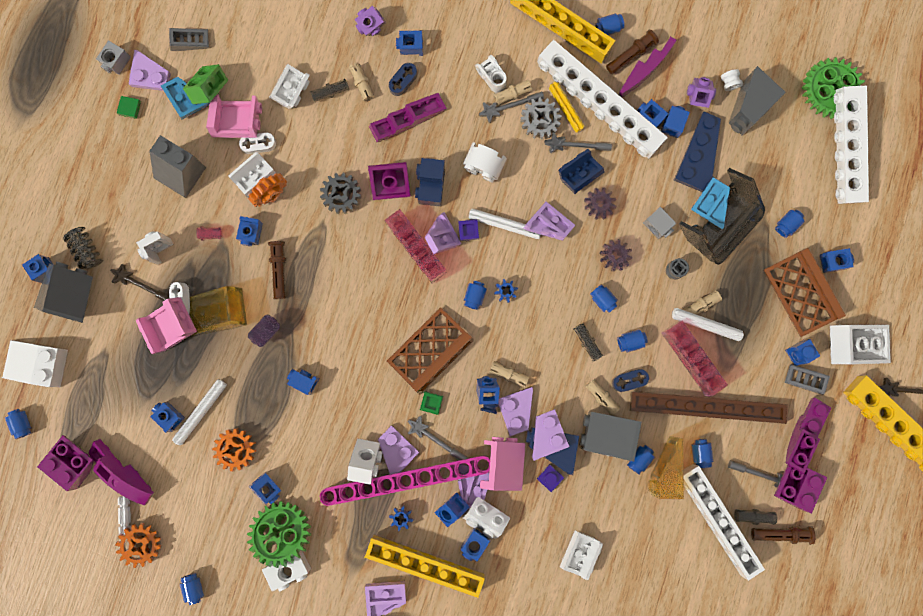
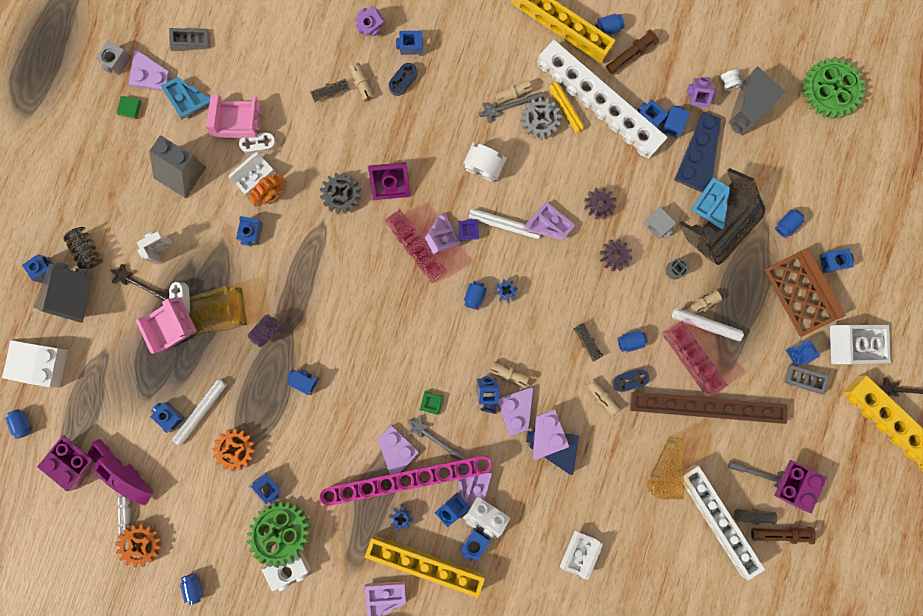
bright green brick [183,64,228,104] -> none
clear pink pin [196,226,222,241] -> none
reddish brown pin [268,241,286,299] -> none
white bracket [269,64,310,109] -> none
white brick [347,439,382,484] -> none
magenta slope [369,93,447,143] -> none
dark orange fence [387,307,474,395] -> none
dark blue brick [415,158,445,207] -> none
white piece [475,55,506,93] -> none
bright pink panel [480,437,525,491] -> none
dark purple plate [536,464,564,492] -> none
flat silver piece [544,132,612,153] -> none
dark blue bracket [558,149,605,194] -> none
dark grey slope [579,411,642,461] -> none
blue brick [590,284,618,313] -> none
magenta slope [618,36,677,98] -> none
blue brick [627,445,655,475] -> none
blue brick [691,439,714,468] -> none
magenta slope [785,398,831,474] -> none
white brick [834,86,869,204] -> none

